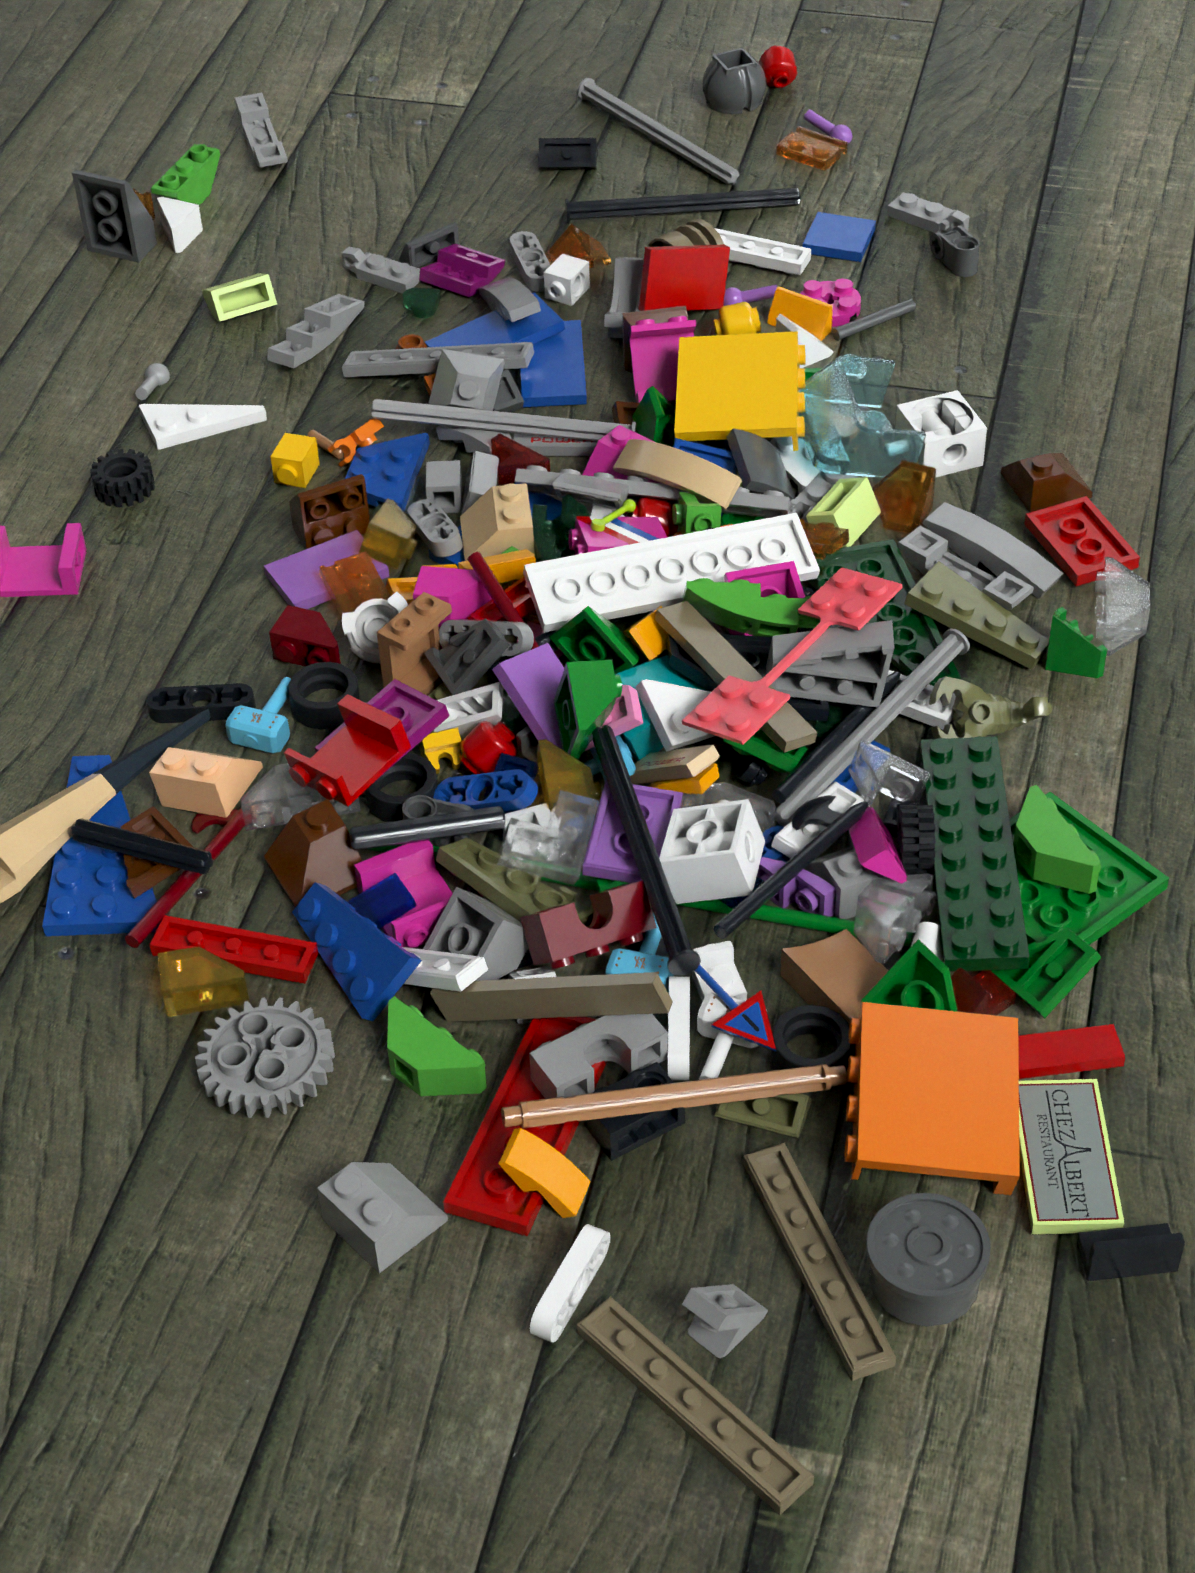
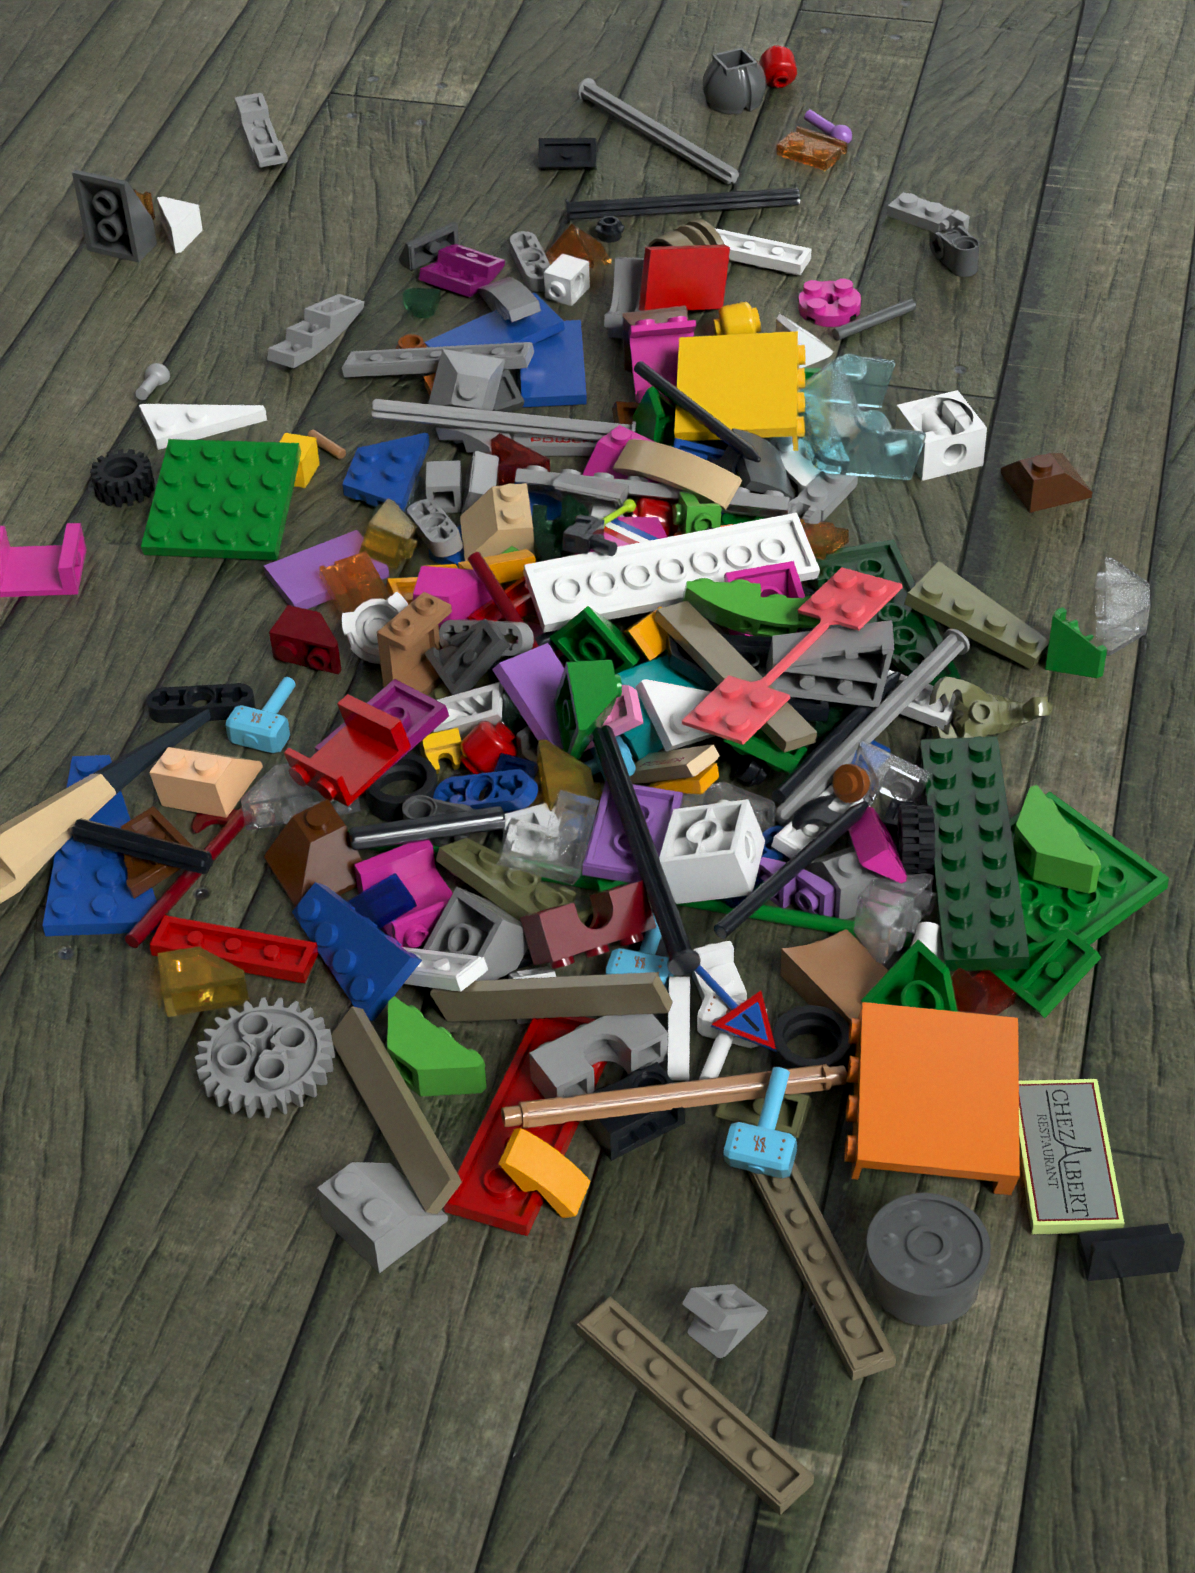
bright green slope [151,144,220,206] -> none
yellowish green brick [202,273,277,322] -> none
reddish brown slope [289,474,371,549] -> none
black tyre [289,662,360,730] -> none
orange plate [328,418,384,467] -> none
light grey hinge [342,247,420,295] -> none
white beam [530,1224,610,1343] -> none
medium lavender bar [723,285,777,306] -> none
light orange slope [767,286,833,341] -> none
tile [803,212,876,262] -> none
yellowish green brick [806,477,881,548] -> none
clear orange slope [872,460,936,534] -> none
light grey slope [898,526,1034,610] -> none
light grey slope [922,502,1064,599] -> none
red tile [1018,1024,1125,1079] -> none
red plate [1024,496,1140,586] -> none
none -> green plate [141,439,302,560]
none -> dark tan tile [331,1006,462,1215]
none -> black piece [563,515,618,556]
none -> black plate [595,216,624,243]
none -> black piece [634,361,761,483]
none -> medium azure piece [723,1067,797,1179]
none -> dark orange plate [832,764,870,803]

